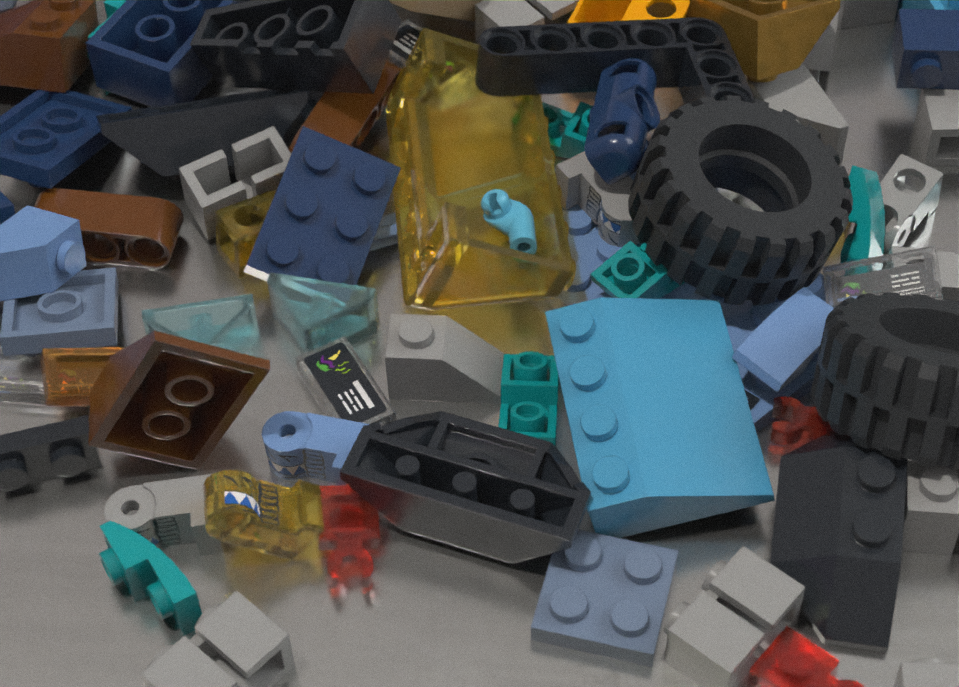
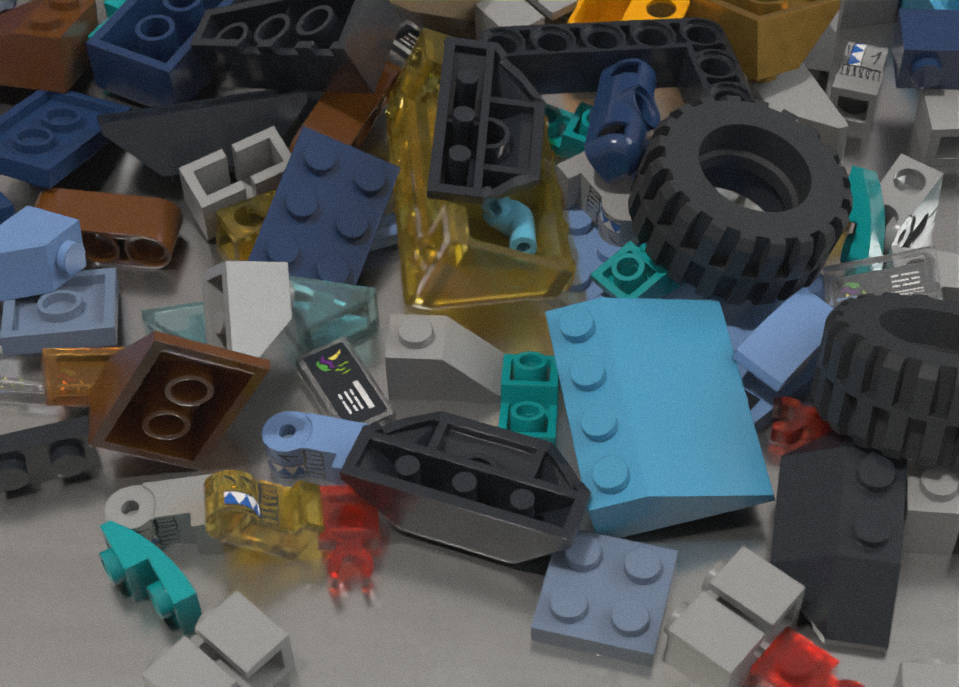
none -> light grey slope [201,261,295,357]
none -> black wedge [426,36,545,205]
none -> light grey leg [830,41,889,132]

